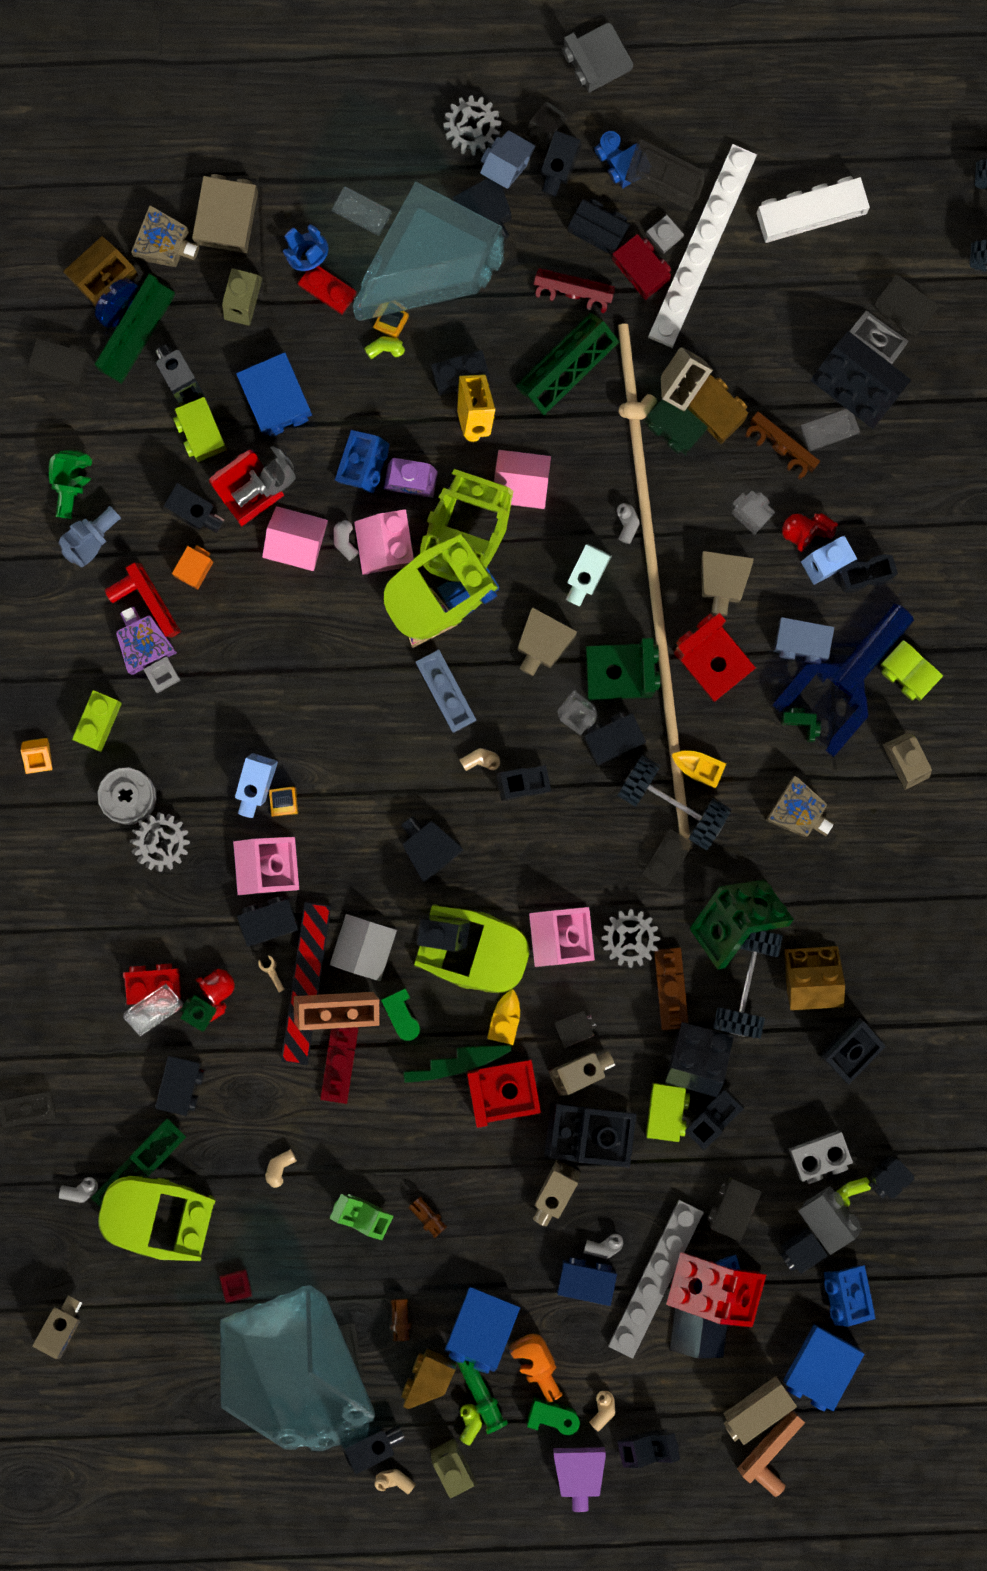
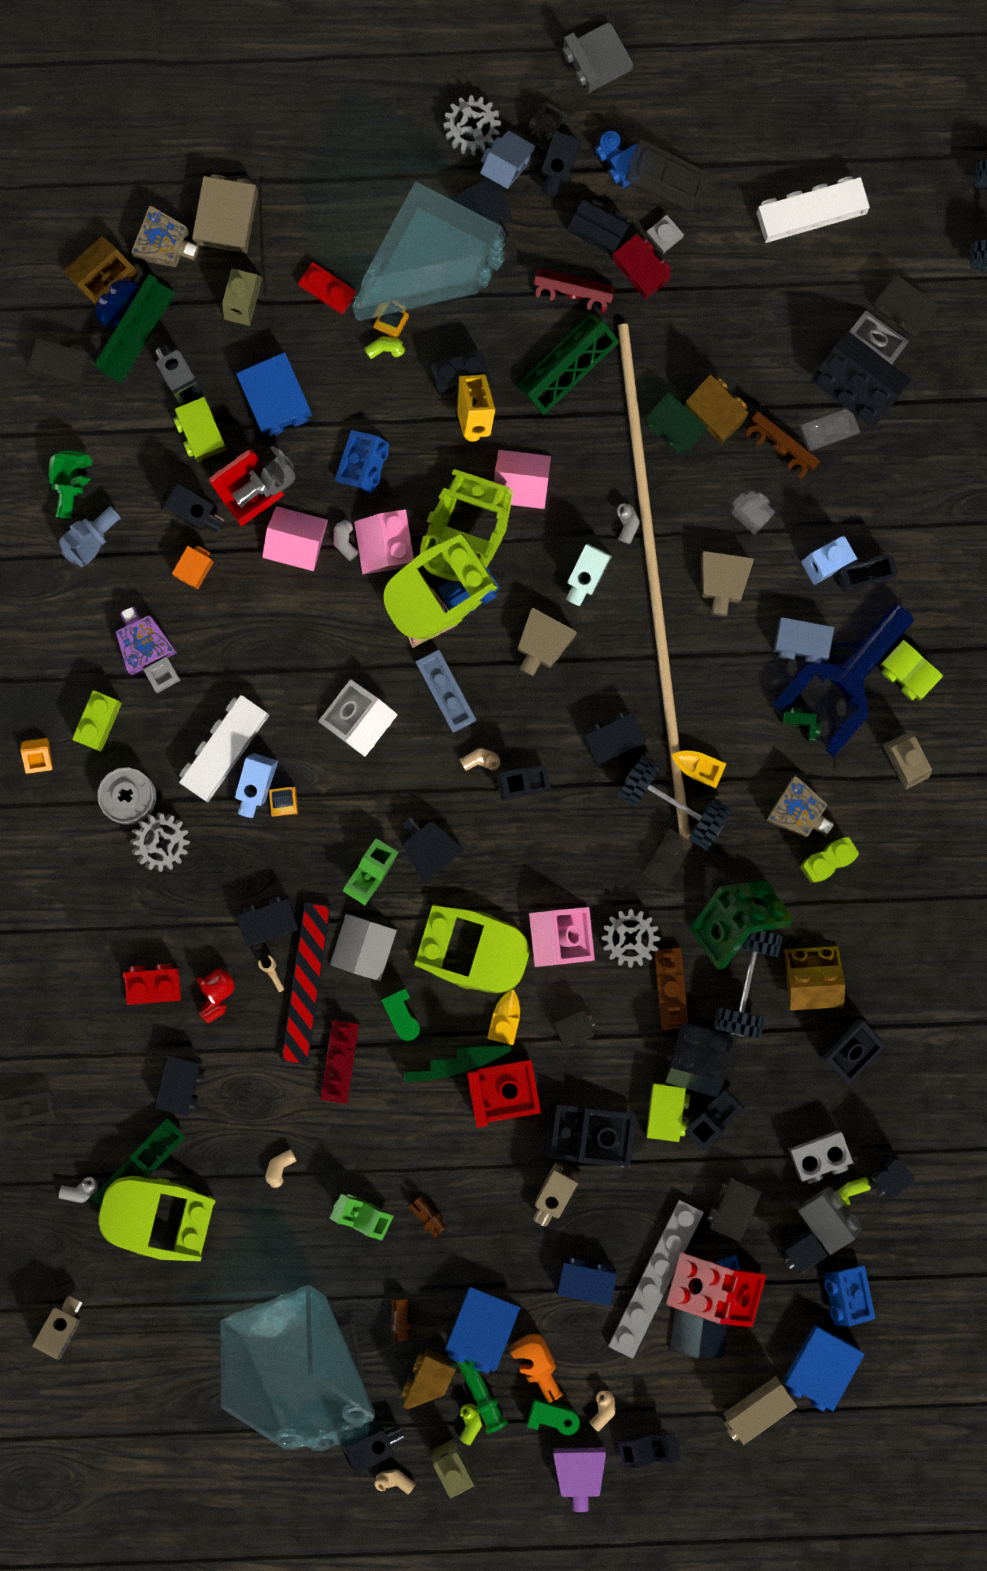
red piece [105,562,181,637] -> none
clear plate [123,984,183,1036] -> none
dark green bracket [180,995,217,1032] -> none
dark red tile [220,1269,253,1303] -> none
bright pink slope [233,837,299,895] -> none
blue piece [283,225,328,271] -> none
nougat brick [294,992,379,1030] -> none
clear plate [332,186,391,236] -> none
medium lavender torso [384,458,438,498] -> none
black torso [416,913,470,951] -> none
dark tan torso [548,1051,615,1096] -> none
clear brick [557,691,597,735] -> none
light grey arm [584,1234,623,1259] -> none
dark green bracket [586,638,660,700] -> none
tan arm [619,394,657,420] -> none
white plate [648,144,757,348] -> none
dark tan torso [661,347,713,411] -> none
red bracket [674,613,756,702] -> none
nougat piece [737,1410,805,1497] -> none
red piece [782,513,838,552] -> none
none -> white brick [179,695,269,802]
none -> white slope [318,679,398,756]
none -> bright green brick [343,838,399,905]
none -> lime brick [800,837,859,883]

